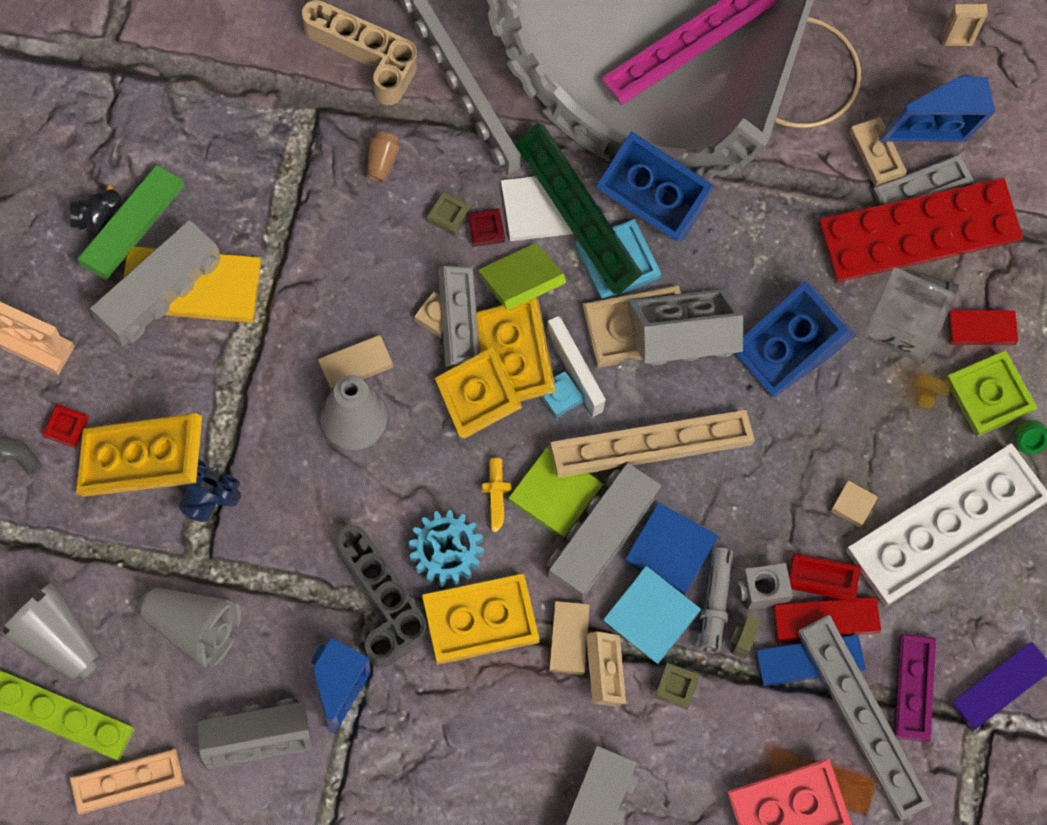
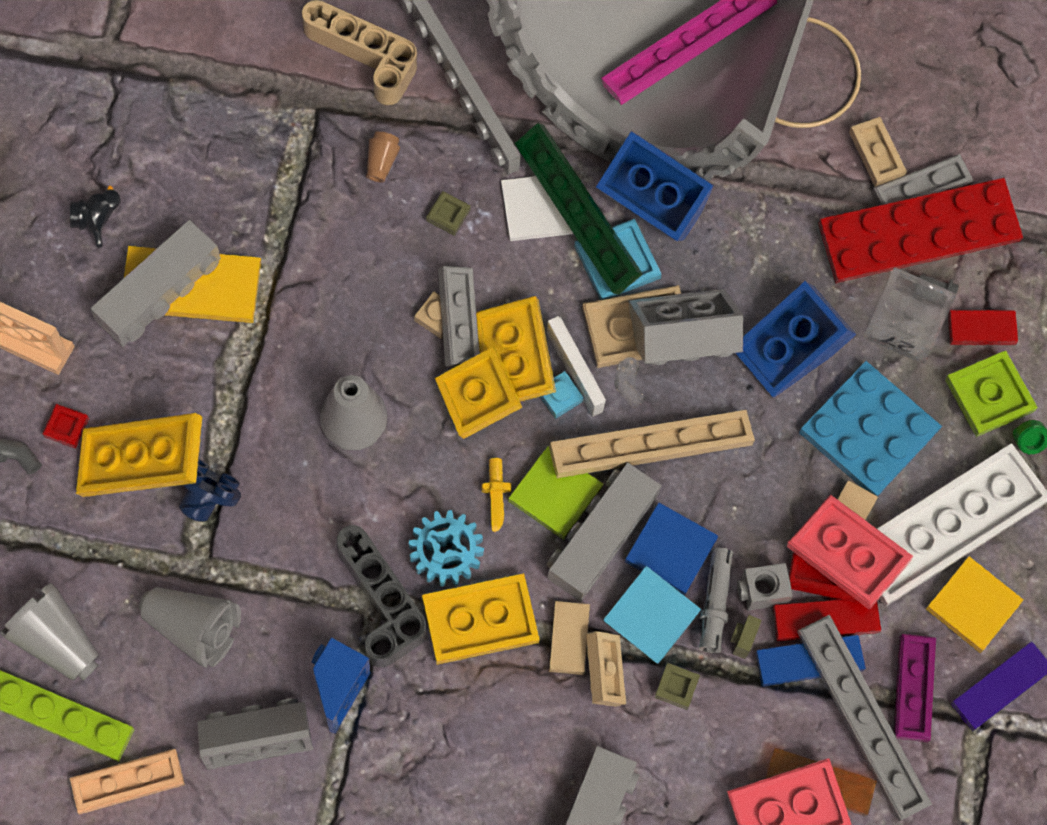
bright green tile [78,165,184,280] -> none
tan tile [318,335,393,391] -> none
dark red tile [467,208,505,247] -> none
lime tile [478,243,566,310] -> none
blue slope [879,74,996,142] -> none
clear yellow tile [912,373,952,410] -> none
tan tile [941,4,988,46] -> none
none -> coral tile [787,494,913,609]
none -> dark azure plate [799,361,942,497]
none -> yellow tile [926,556,1024,653]

